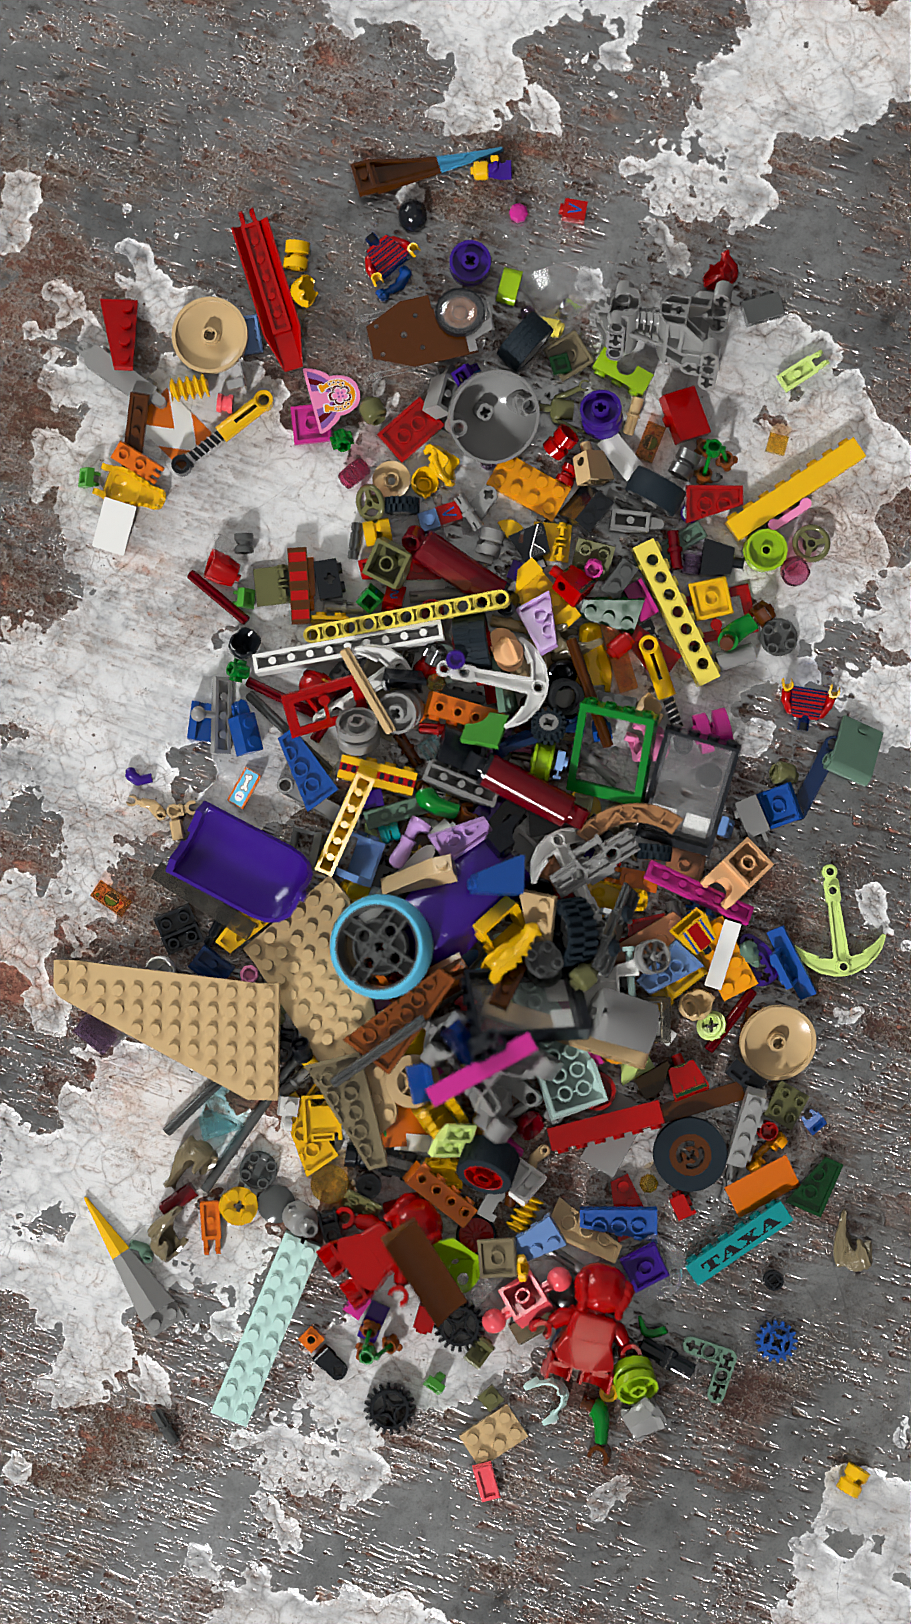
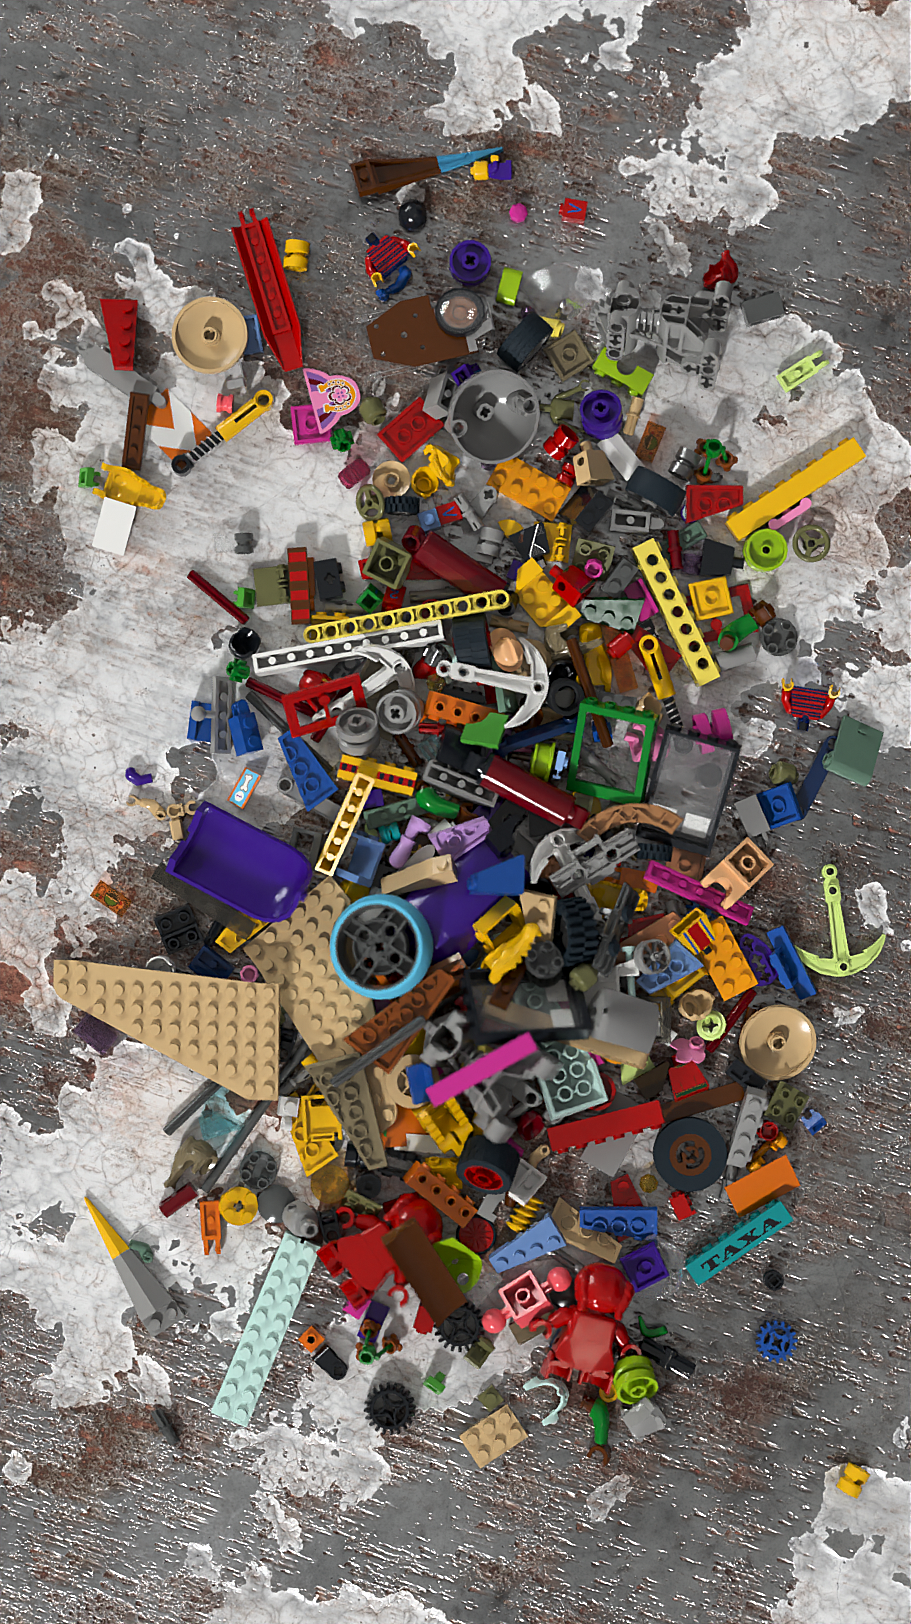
orange hinge [110,441,165,484] -> none
dark tan hair [147,1206,189,1262] -> none
yellow piece [169,373,210,403] -> none
red helmet [204,548,241,587] -> none
yellow hair [290,274,318,308] -> none
black wheel [290,1037,313,1064] -> none
tan axle [340,647,396,734] -> none
dark grey axle [348,522,362,560] -> none
black hinge [381,668,427,694] -> none
yellowish green slope [428,1124,477,1157] -> none
clear blue panel [440,1019,473,1066] -> none
dark purple tile [446,650,465,670] -> none
black piece [467,1028,507,1063] -> none
coral tile [472,1461,501,1502] -> none
dark tan tile [477,1237,518,1279] -> none
lavender wing [516,591,558,656] -> none
yellow tile [517,1254,530,1282] -> none
black wheel [531,707,566,745] -> none
dark green tile [549,352,572,376] -> none
red container [659,385,711,446] -> none
sand green beam [682,1335,737,1403] -> none
white sticker [704,919,742,990] -> none
medium blue plate [717,816,735,840] -> none
sand green animal [739,940,760,967] -> none
clear yellow plate [765,432,789,456] -> none
clear pink hair [780,556,810,587] -> none
dark green wing [785,1156,844,1218] -> none
dark tan hair [833,1209,873,1272] -> none
none -> bright pink plate [670,1036,706,1064]

